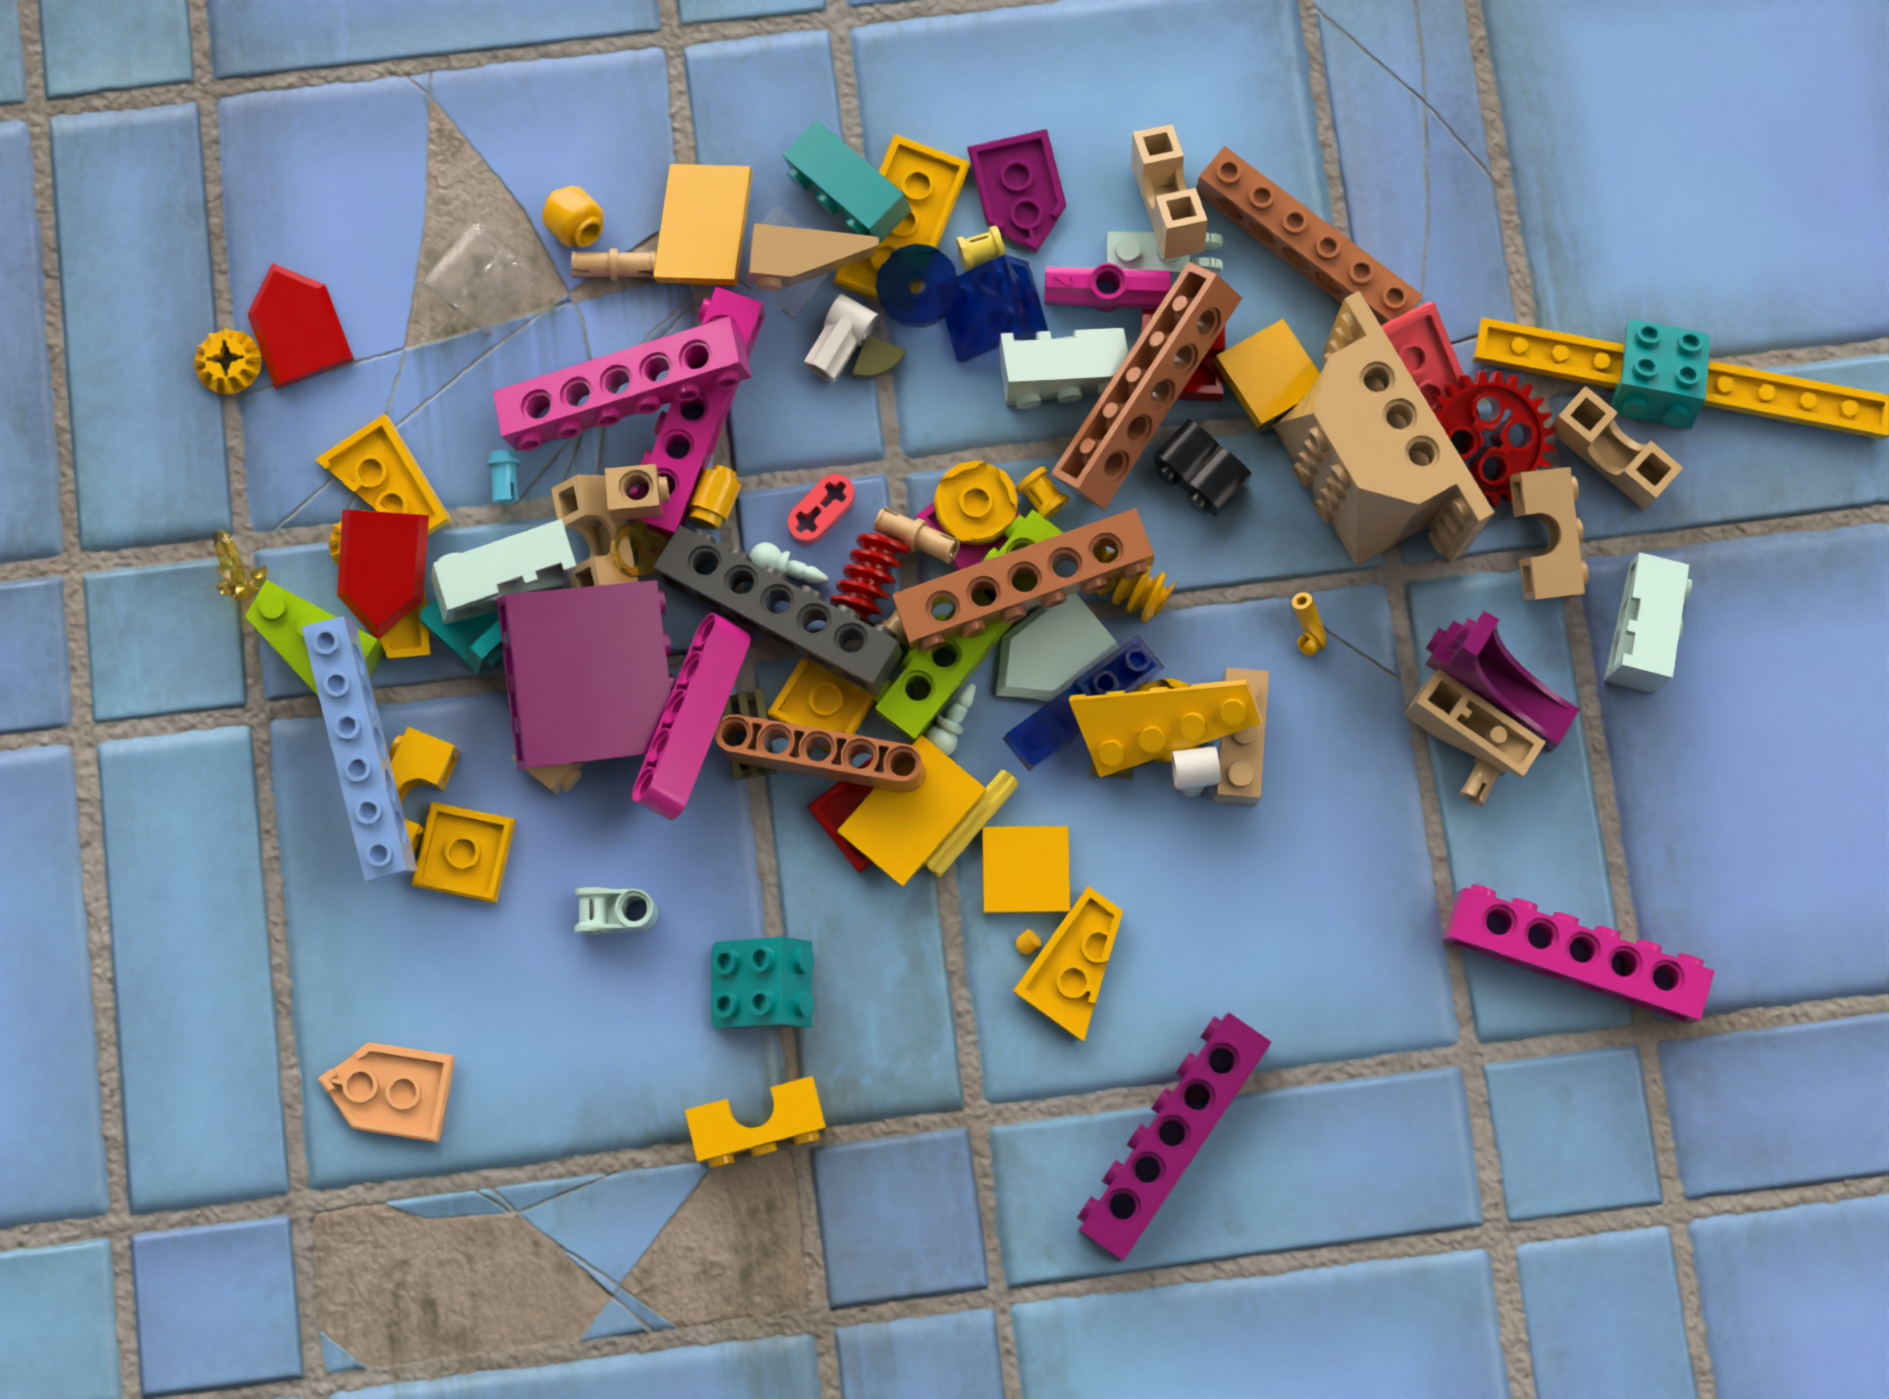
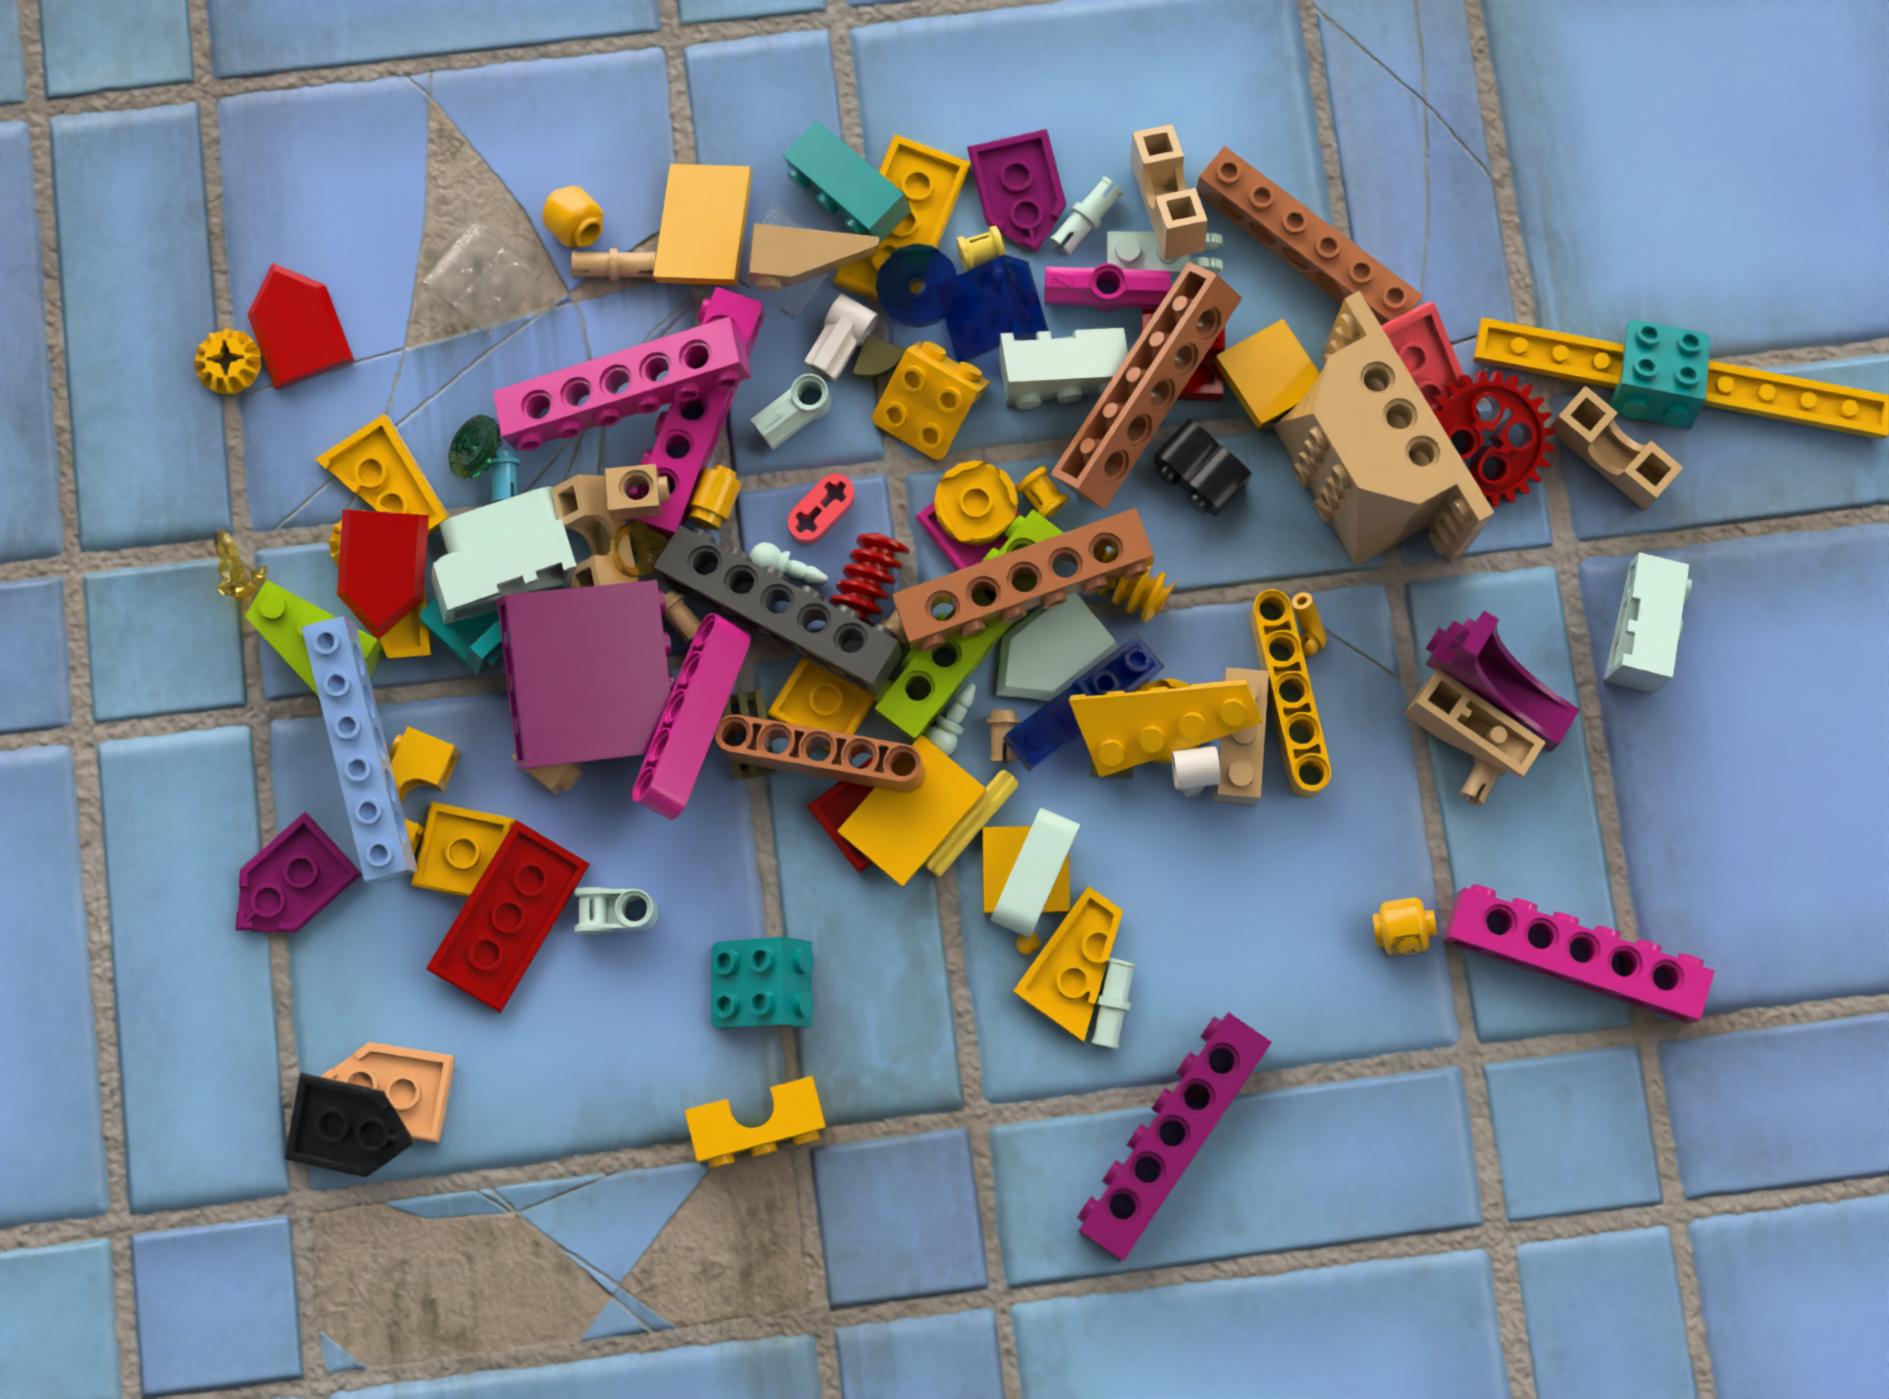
tan pin [874,507,960,564] -> none
tan arch [1509,467,1589,601] -> none
none -> magenta tile [235,812,362,933]
none -> black tile [285,1072,416,1177]
none -> red tile [425,820,590,1013]
none -> light aqua beam [439,487,568,554]
none -> clear green gear [448,415,503,480]
none -> tan pin [661,590,701,645]
none -> light aqua piece [750,374,832,450]
none -> yellow bracket [872,341,990,460]
none -> tan pin [986,710,1020,763]
none -> light aqua beam [990,807,1080,938]
none -> light aqua pin [1050,177,1123,256]
none -> light aqua pin [1091,958,1136,1049]
none -> yellow beam [1249,589,1331,798]
none -> yellow head [1373,897,1438,957]

